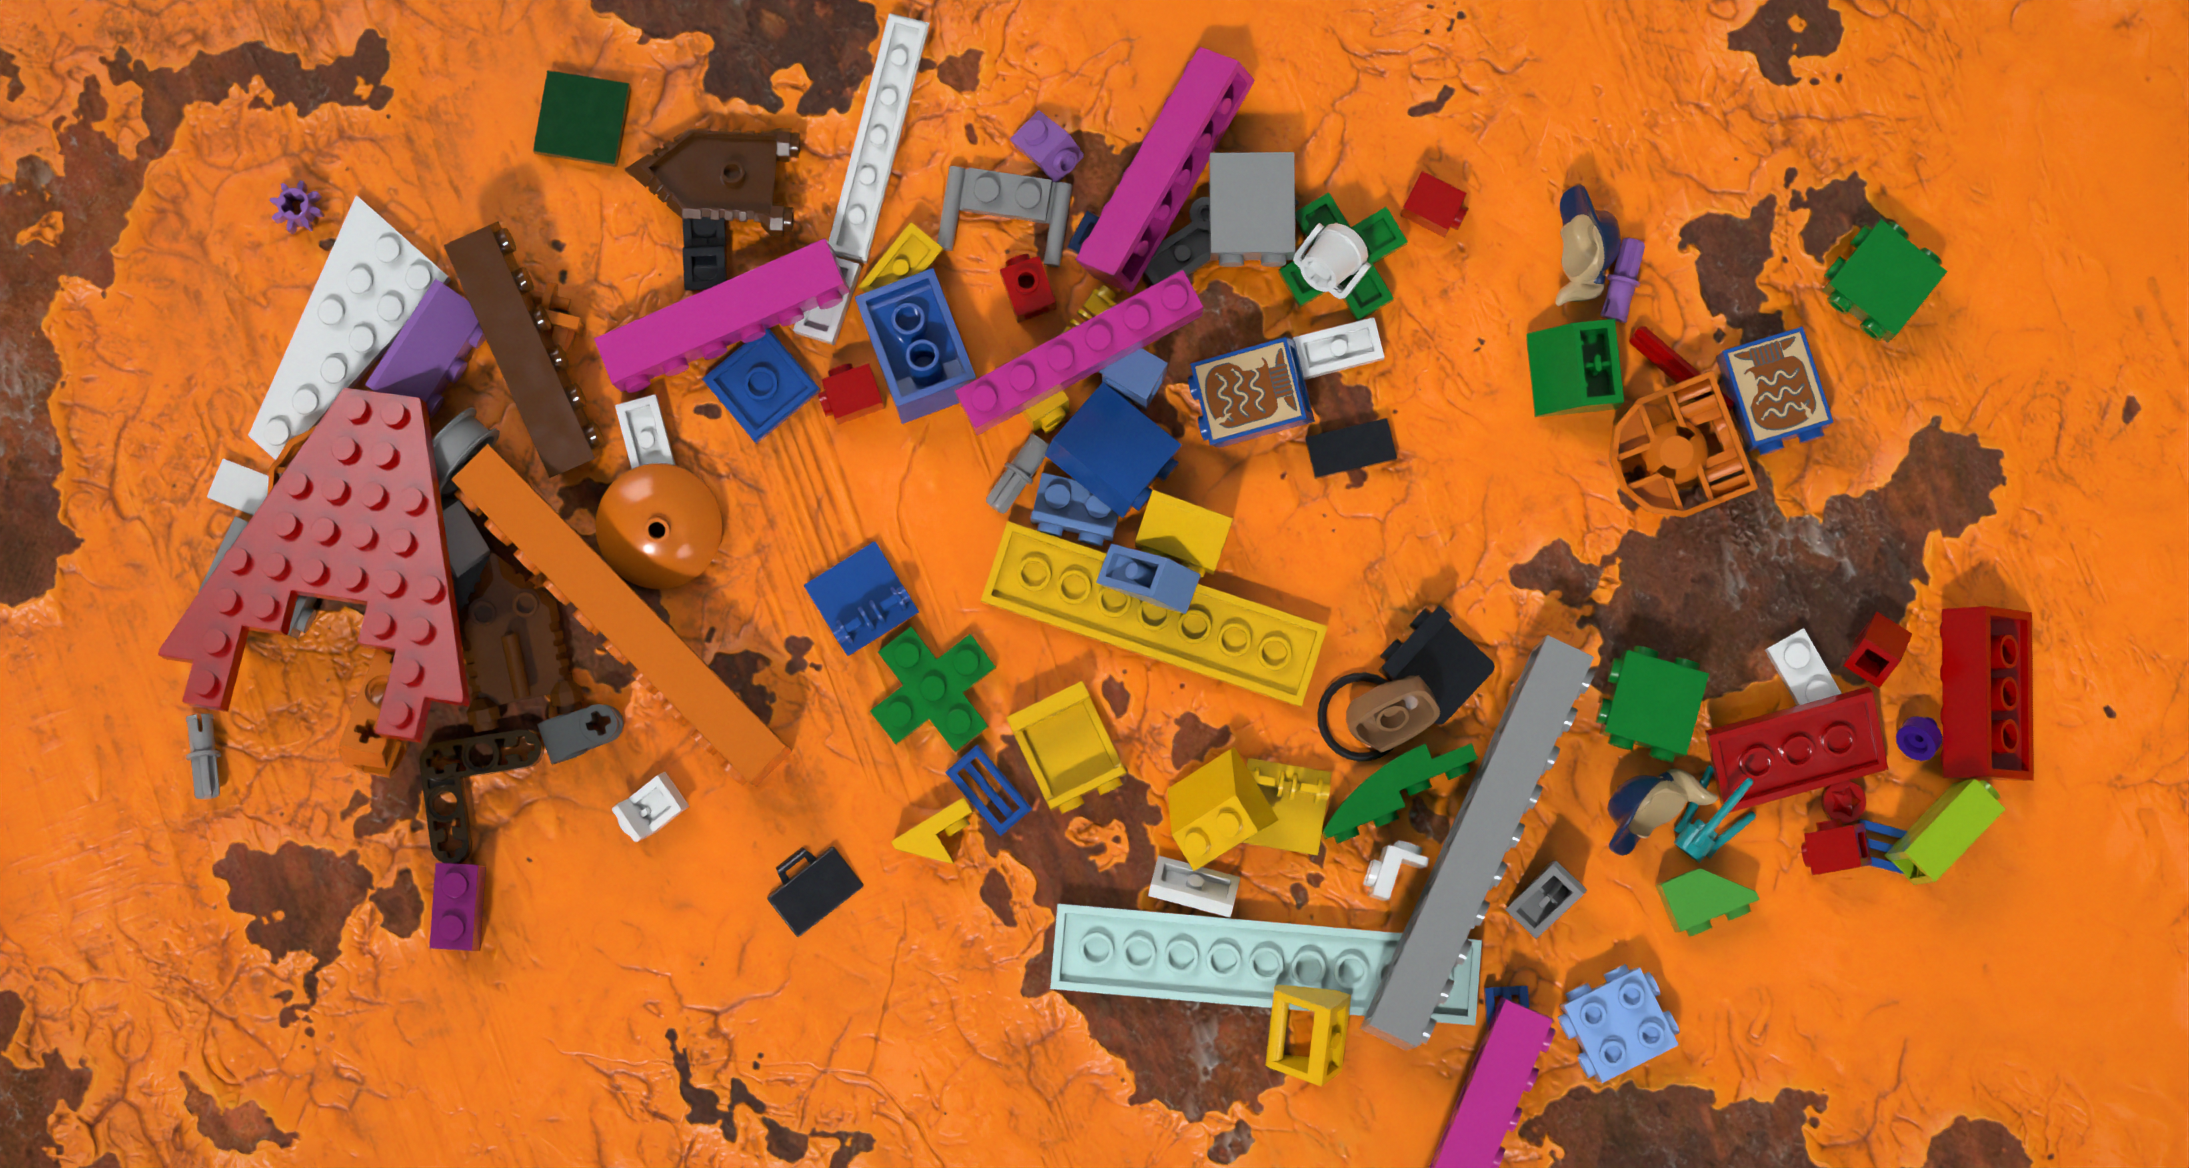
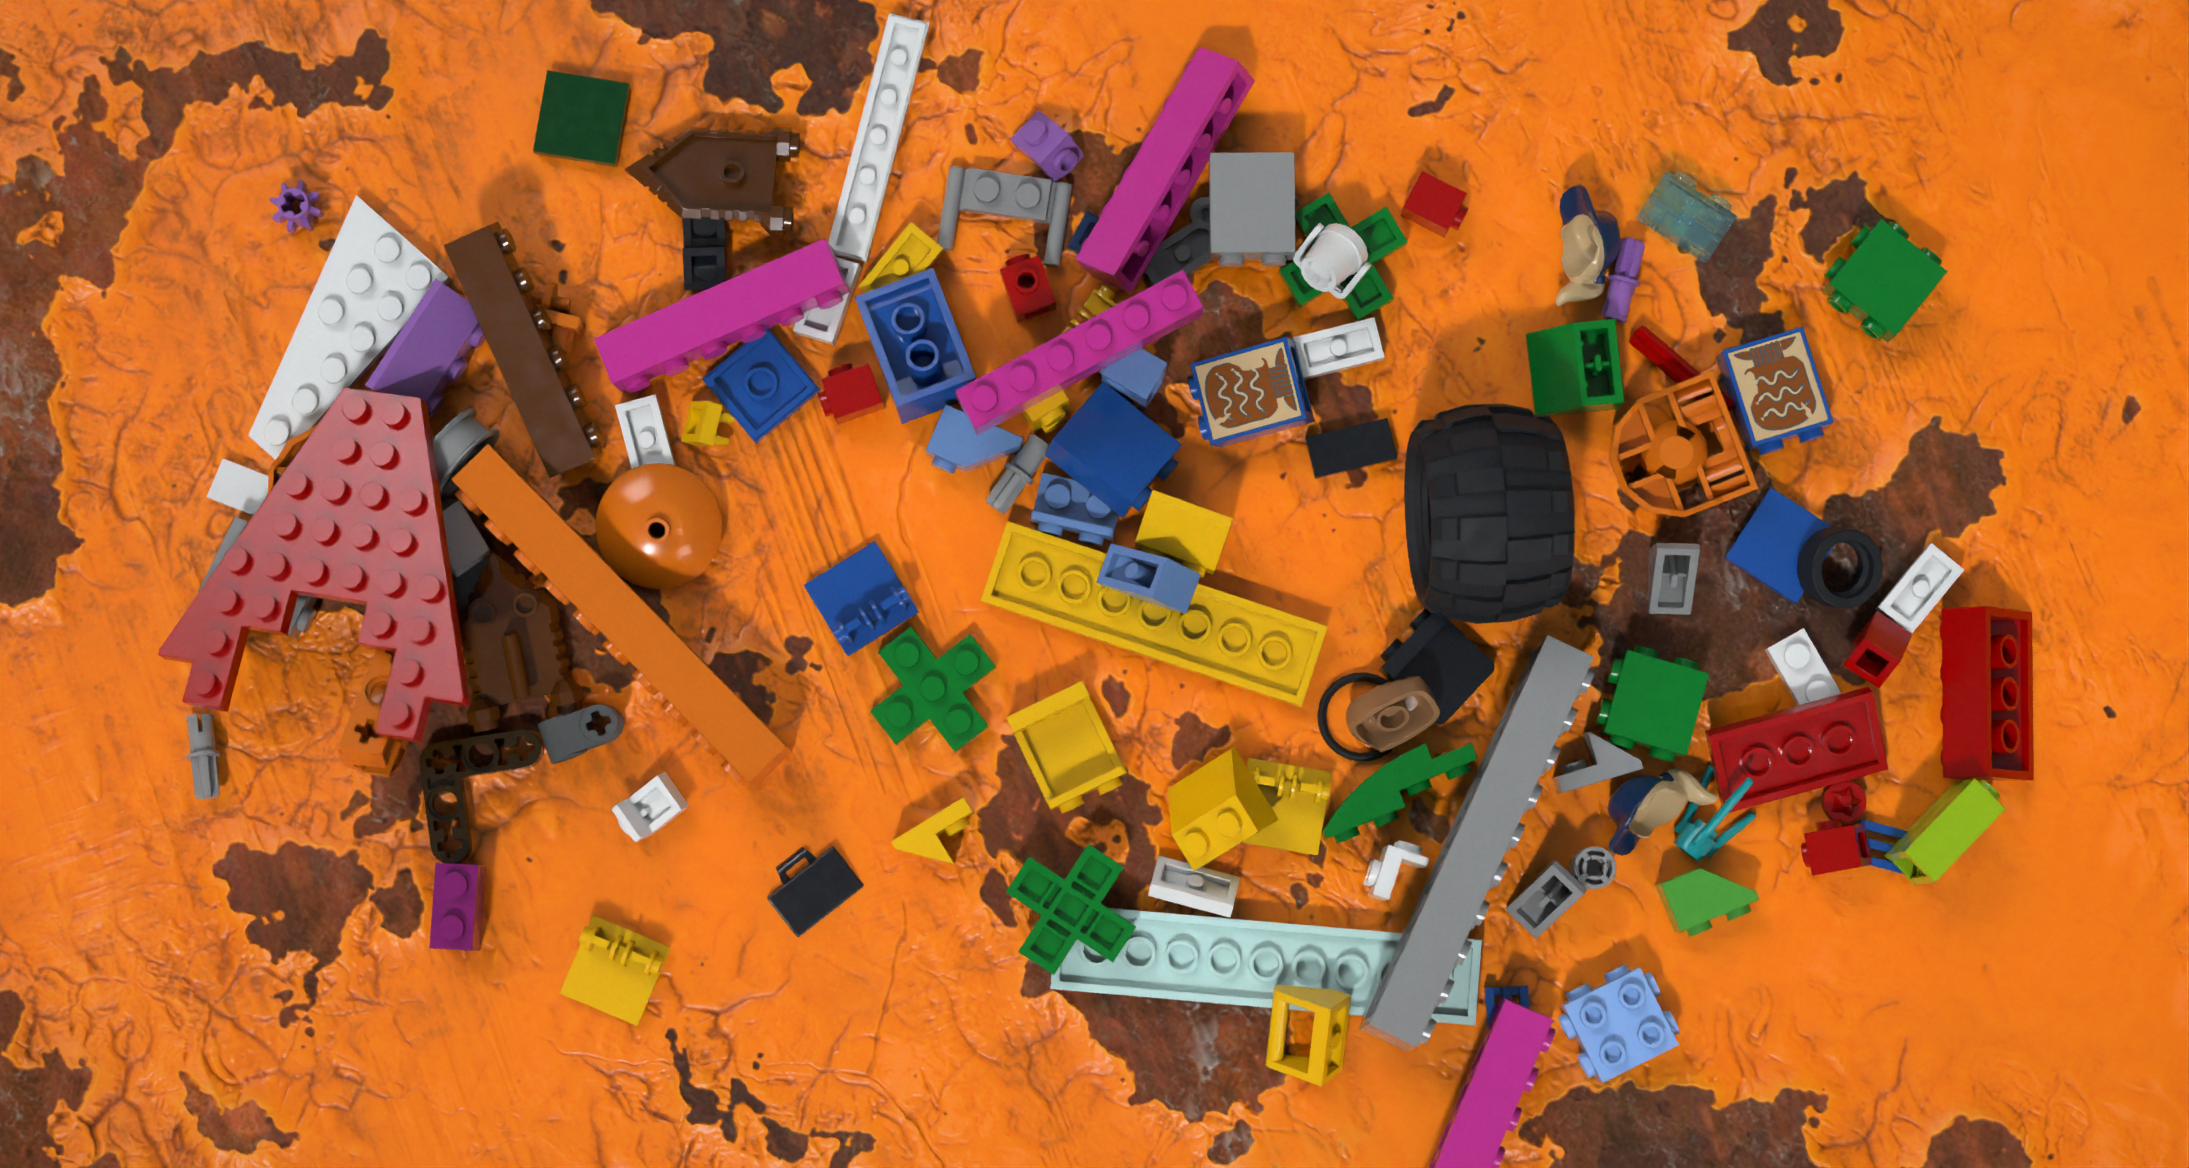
blue tile [945,745,1032,837] -> none
dark purple tile [1896,716,1942,761] -> none
none -> yellow hinge [559,915,671,1026]
none -> yellow tile [681,401,734,446]
none -> medium blue slope [925,405,1024,474]
none -> green plate [1006,844,1136,975]
none -> black tyre [1404,403,1575,624]
none -> light grey slope [1552,732,1643,795]
none -> light grey wheel [1569,846,1617,890]
none -> clear light blue brick [1635,171,1737,263]
none -> light grey slope [1648,543,1700,615]
none -> blue tile [1724,488,1833,605]
none -> black tyre [1797,527,1883,609]
none -> white plate [1875,543,1964,633]

